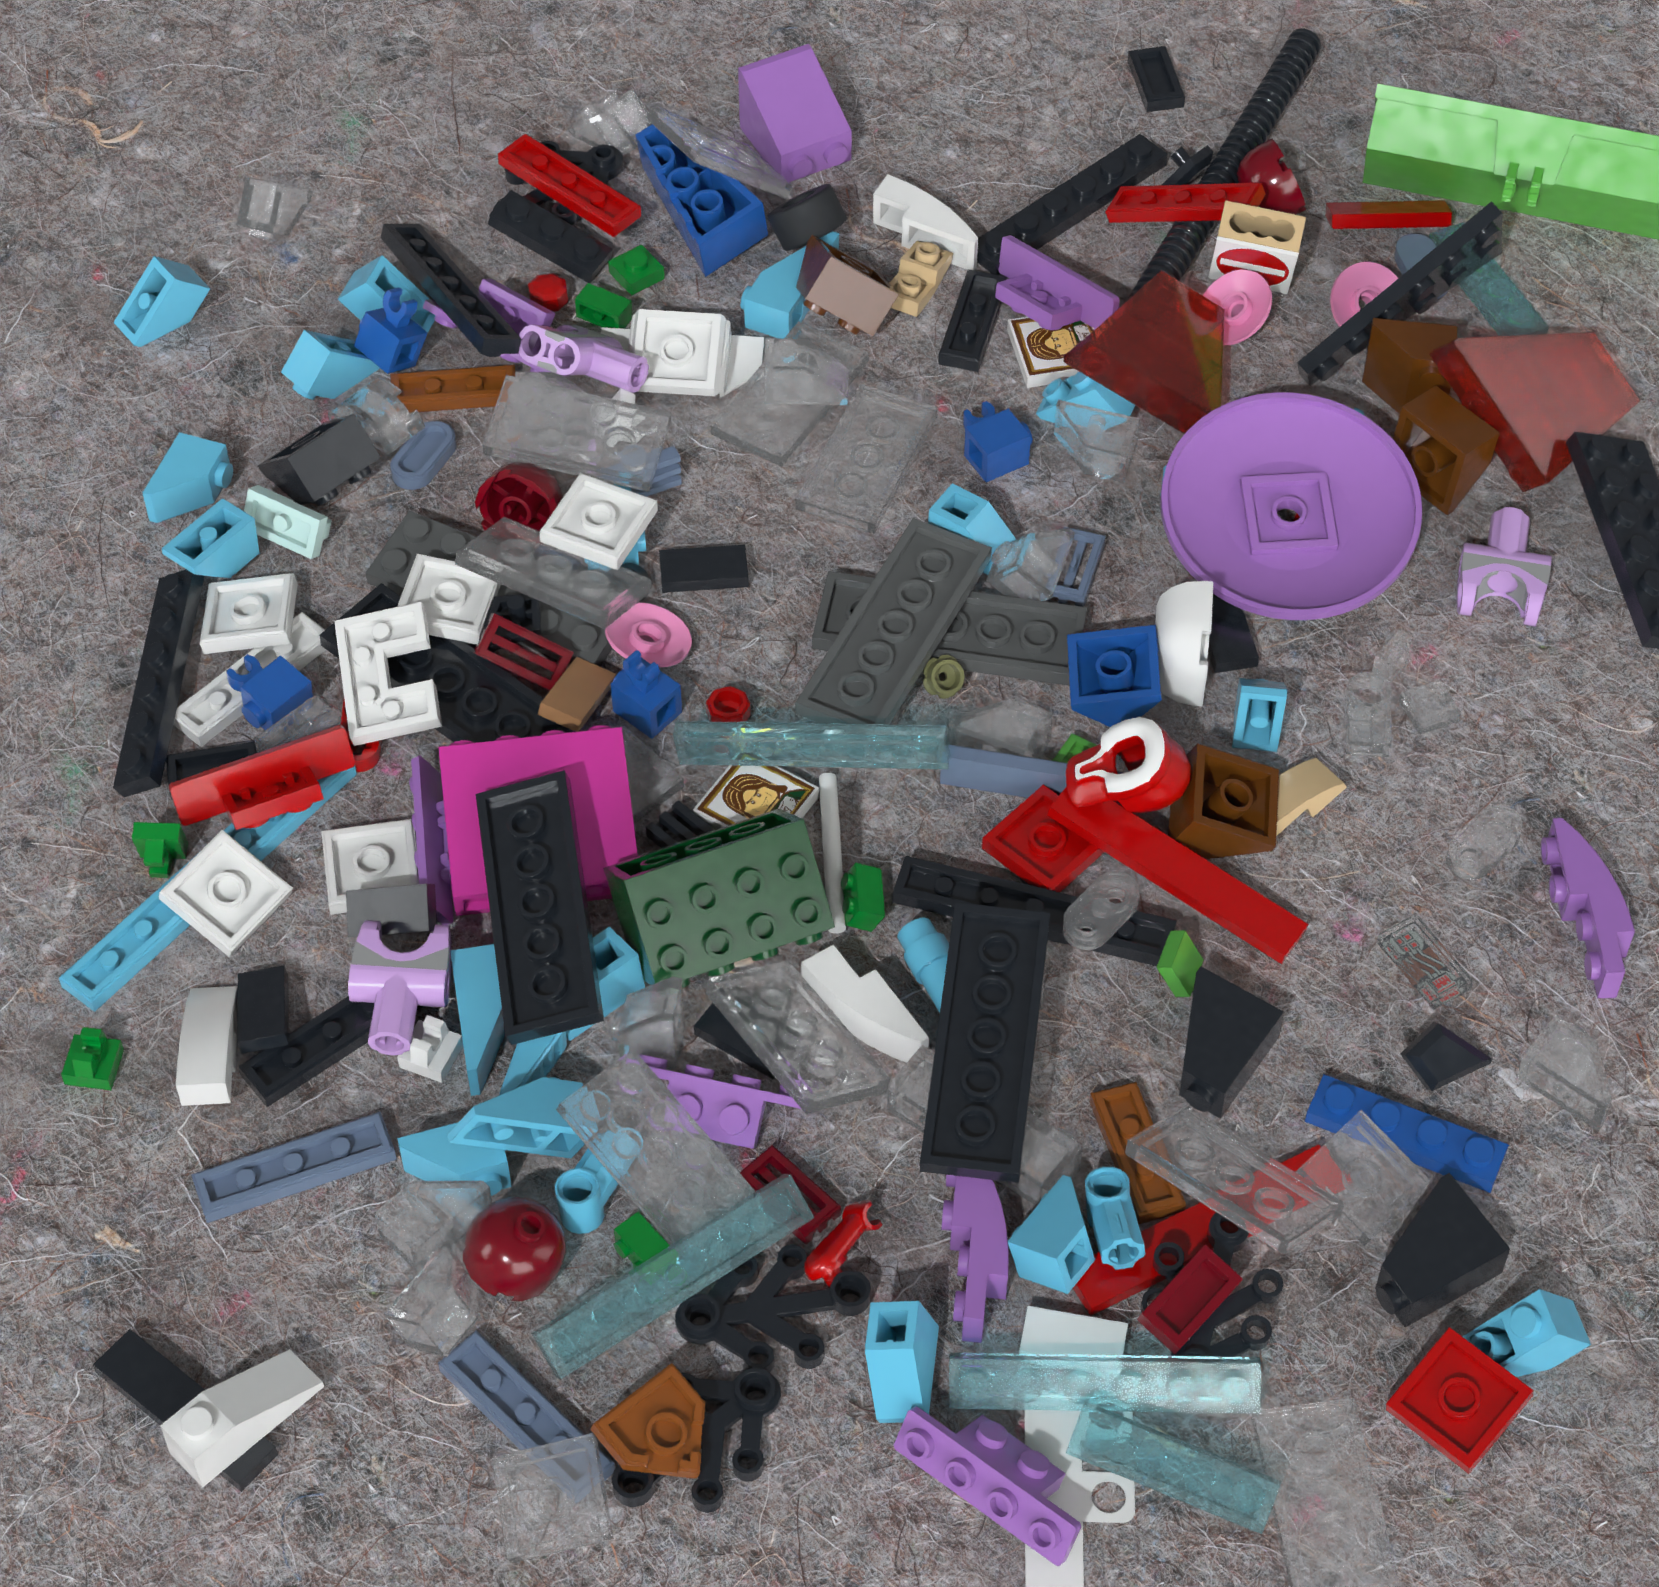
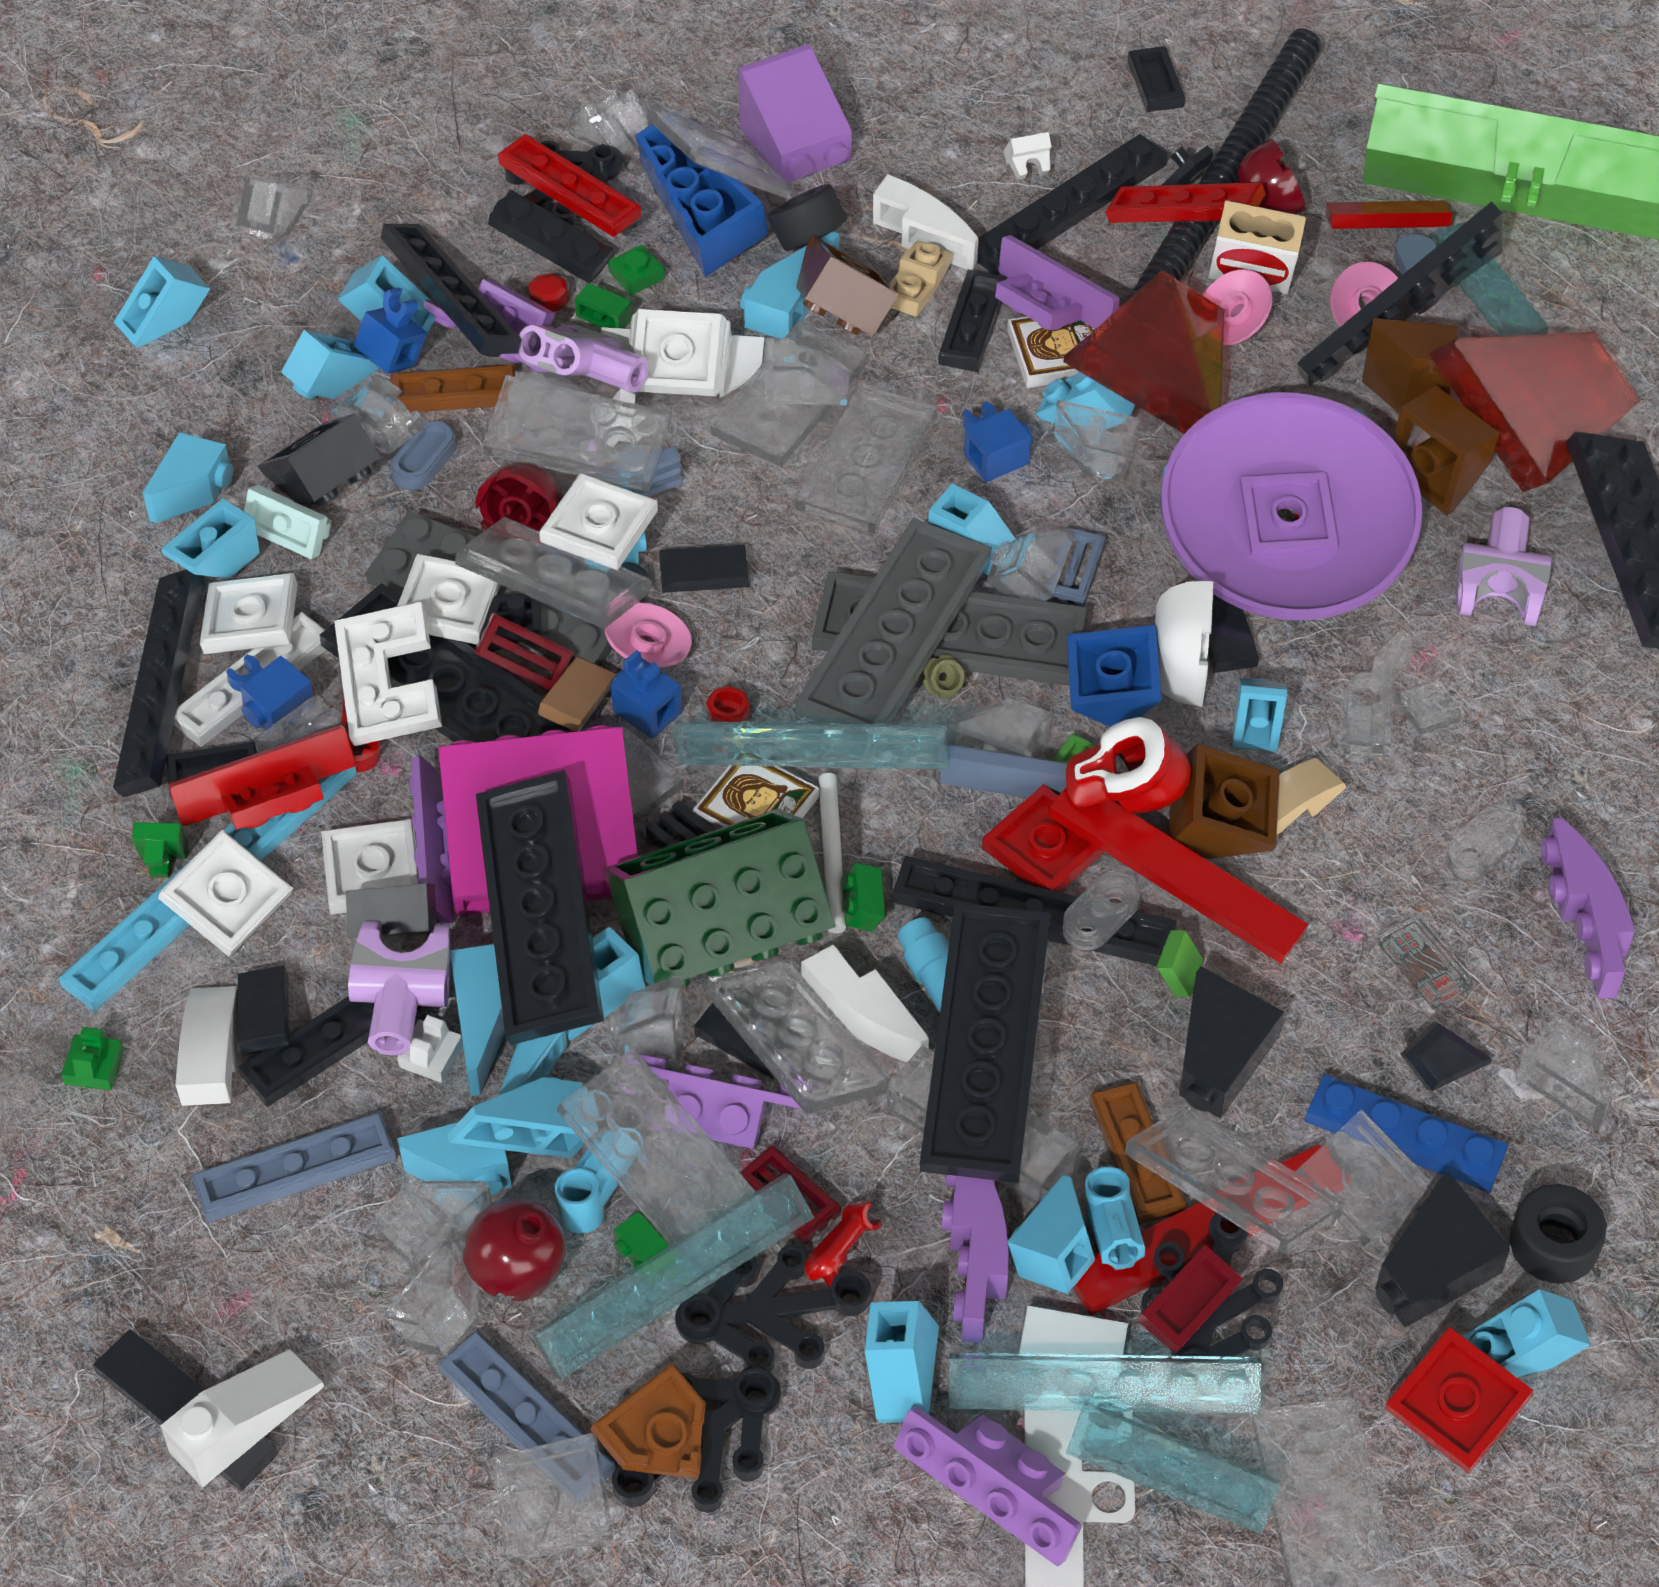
none -> white tile [1003,132,1052,180]
none -> black tyre [1509,1184,1607,1284]

